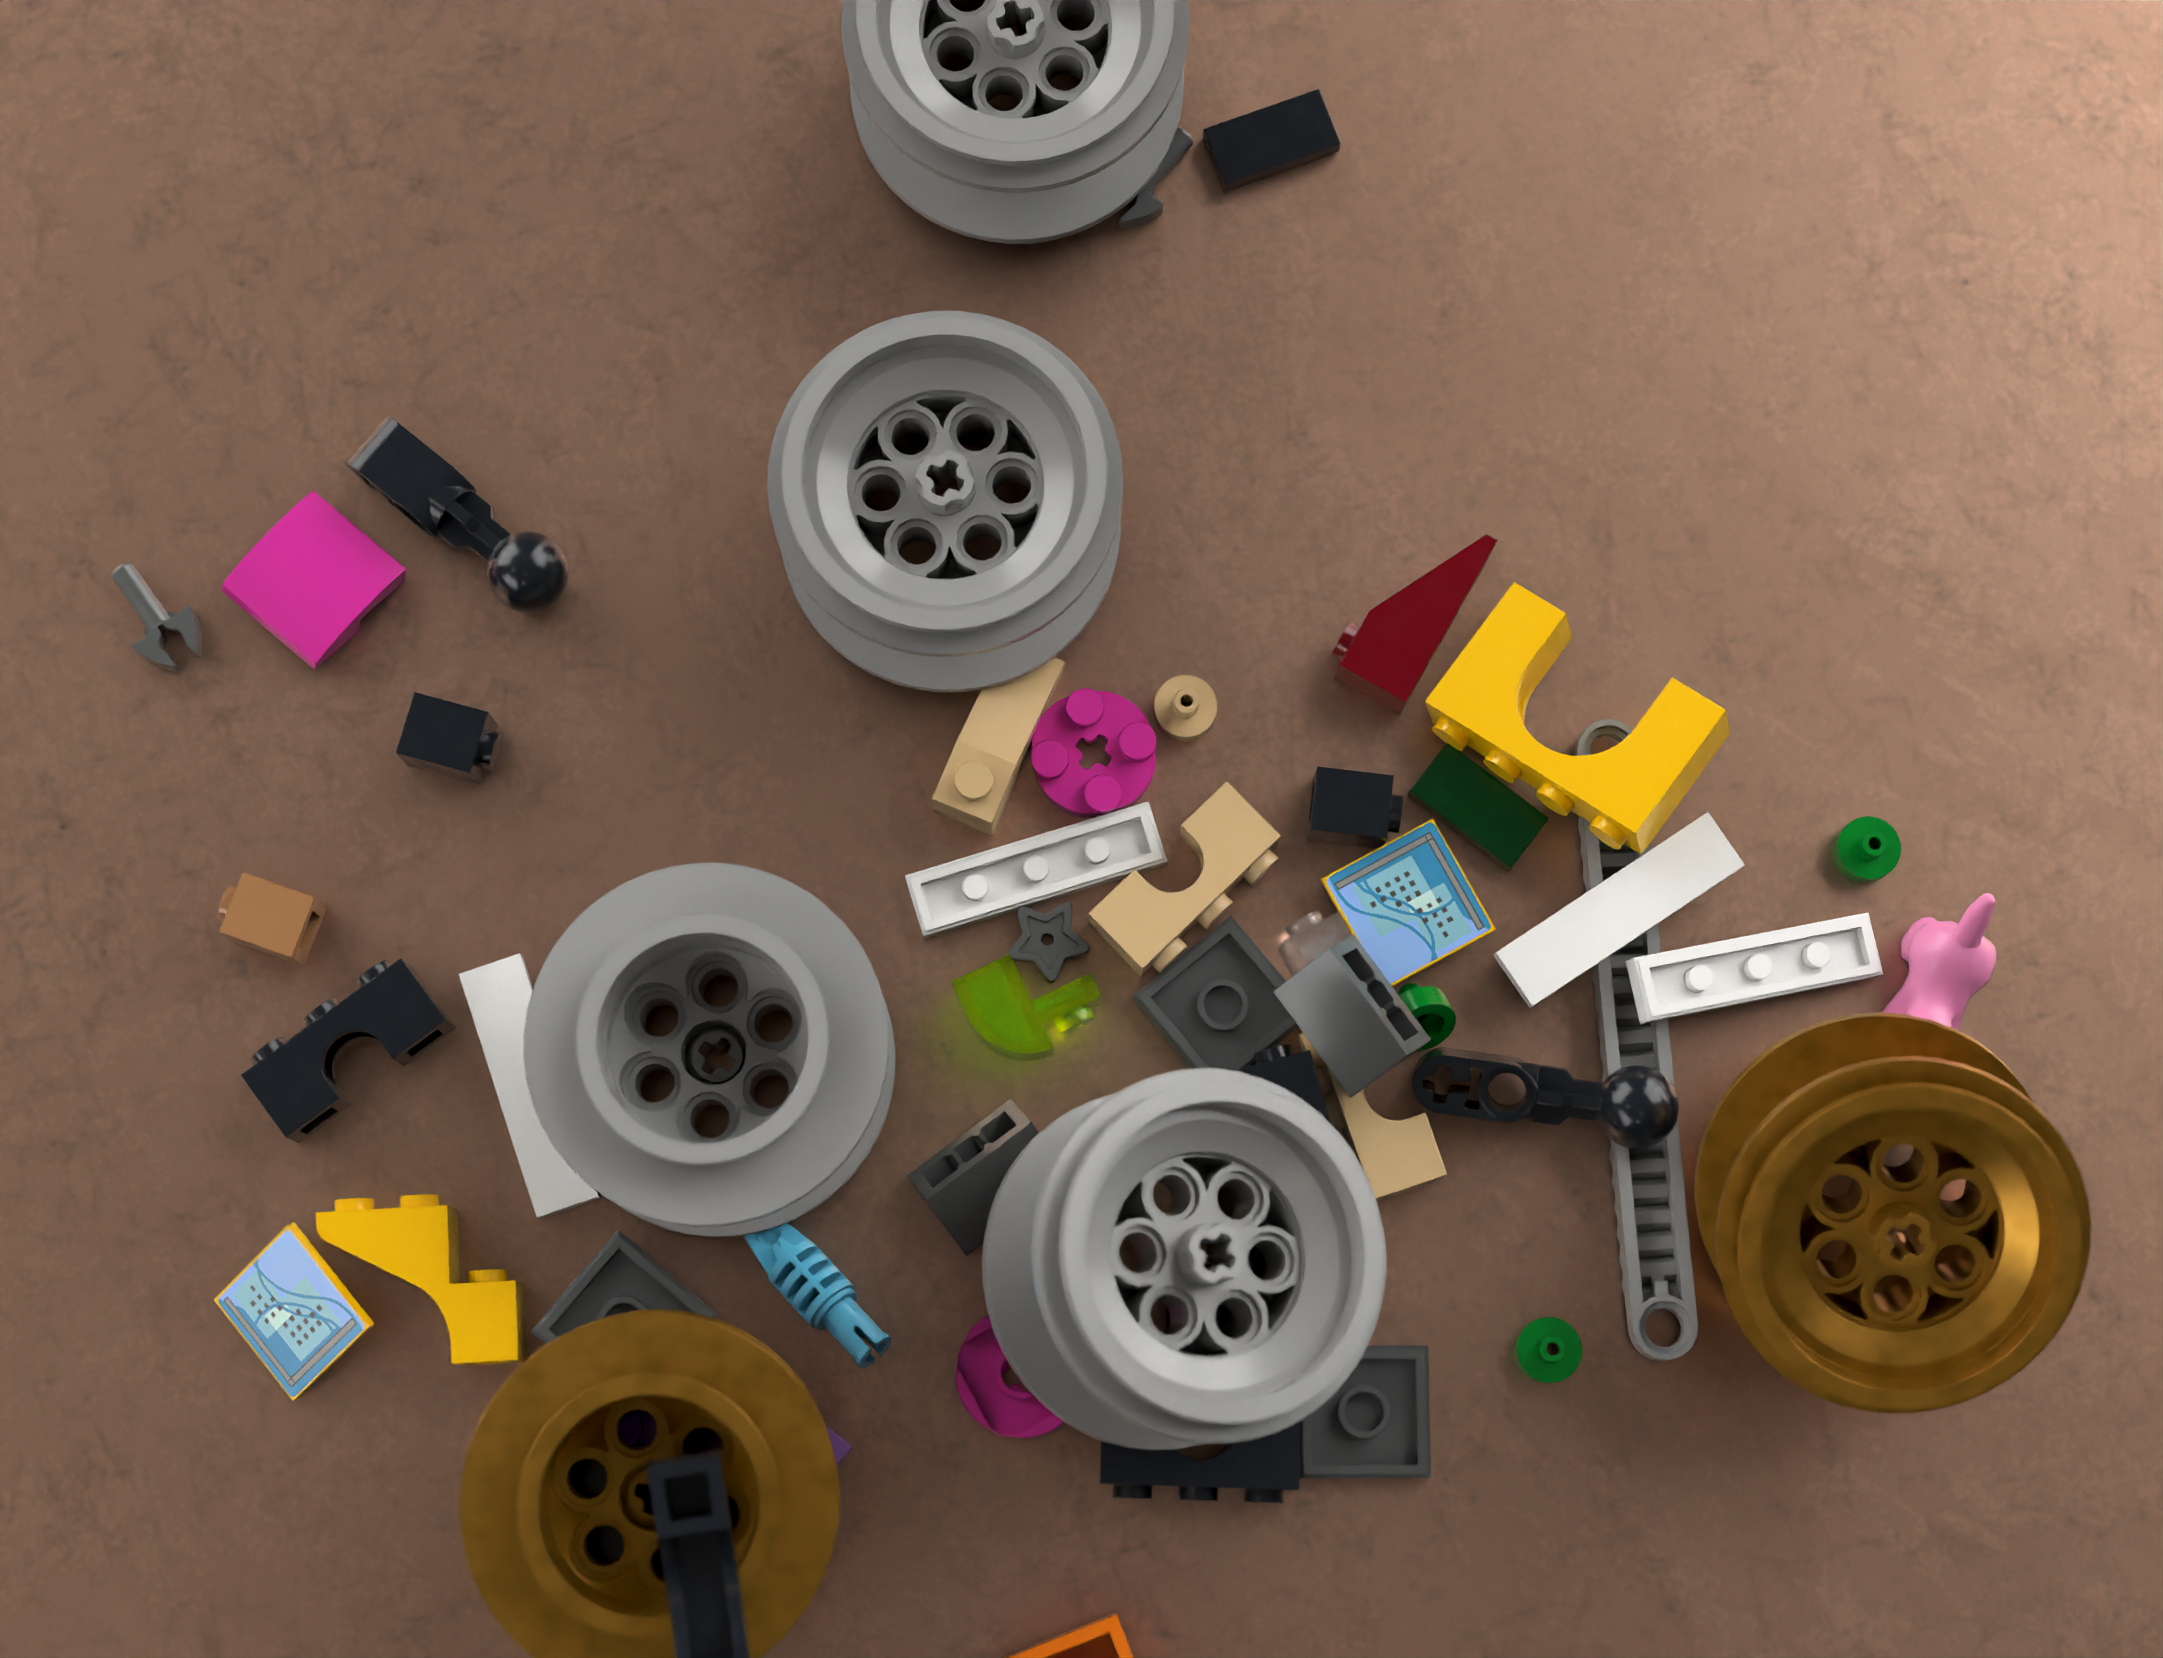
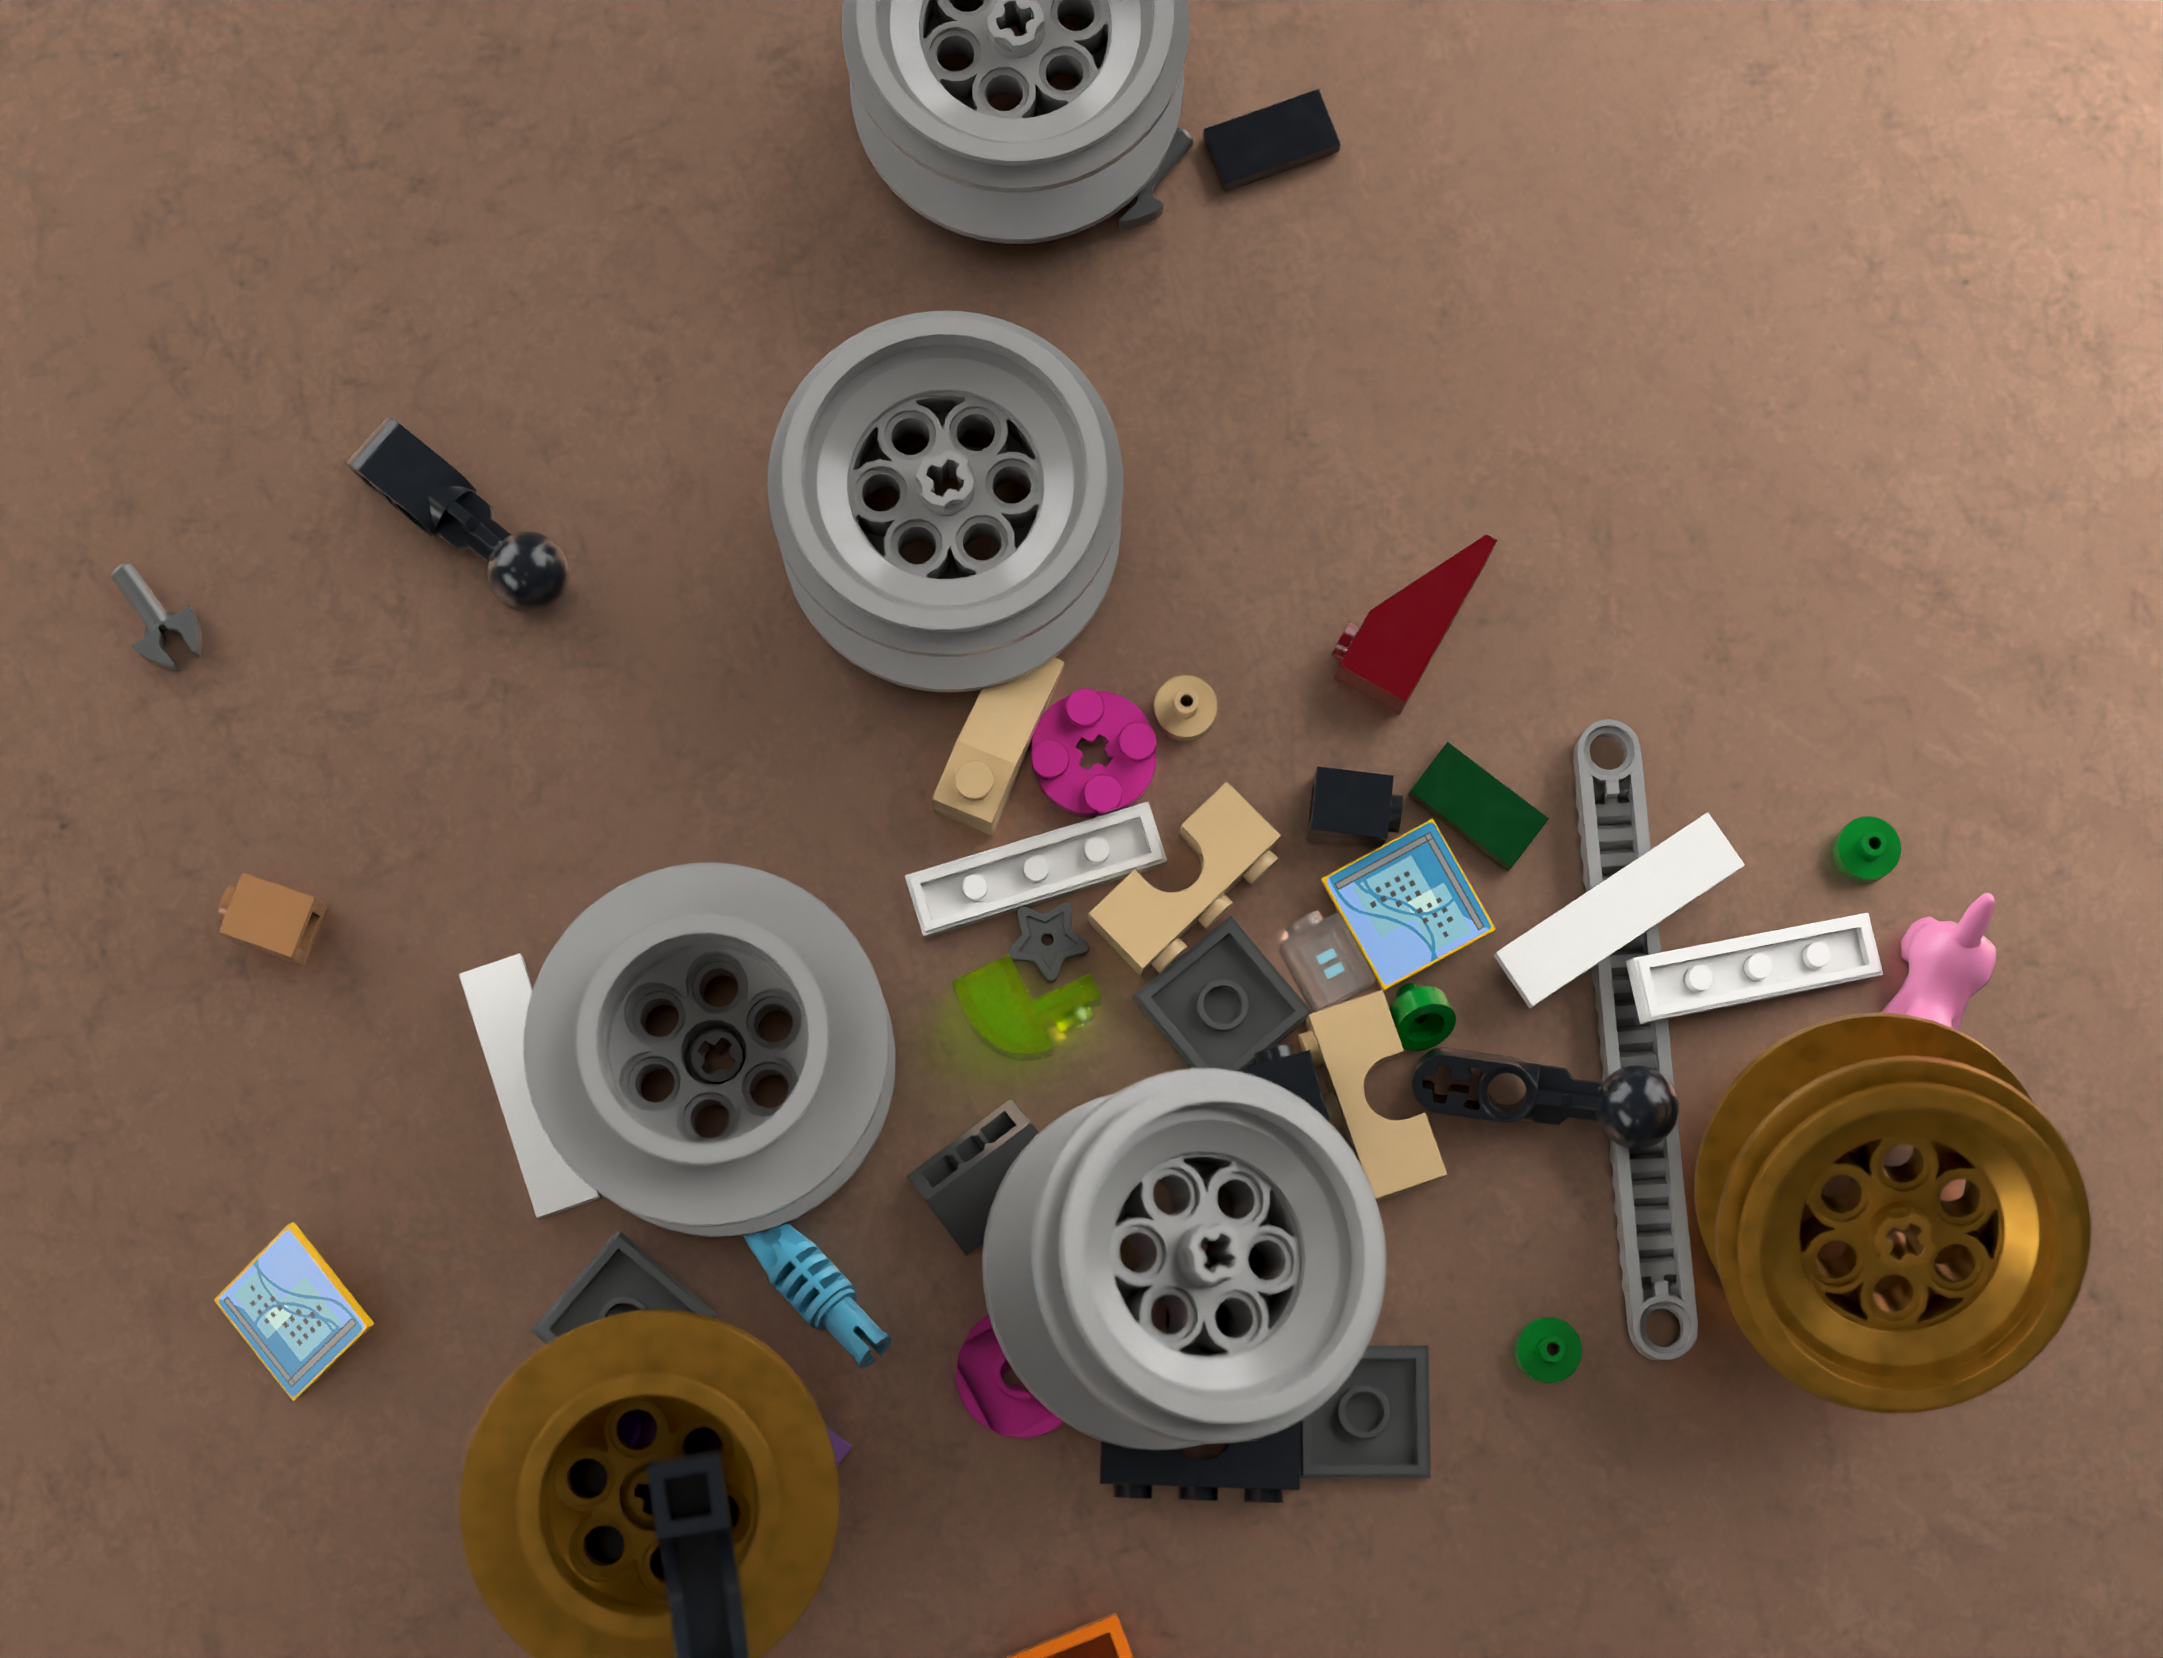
dark pink slope [221,490,406,670] -> none
black arch [241,958,456,1143] -> none
yellow arch [316,1194,527,1366] -> none
black brick [396,692,502,784] -> none
dark grey brick [1273,935,1431,1098] -> none
yellow arch [1425,582,1730,855] -> none

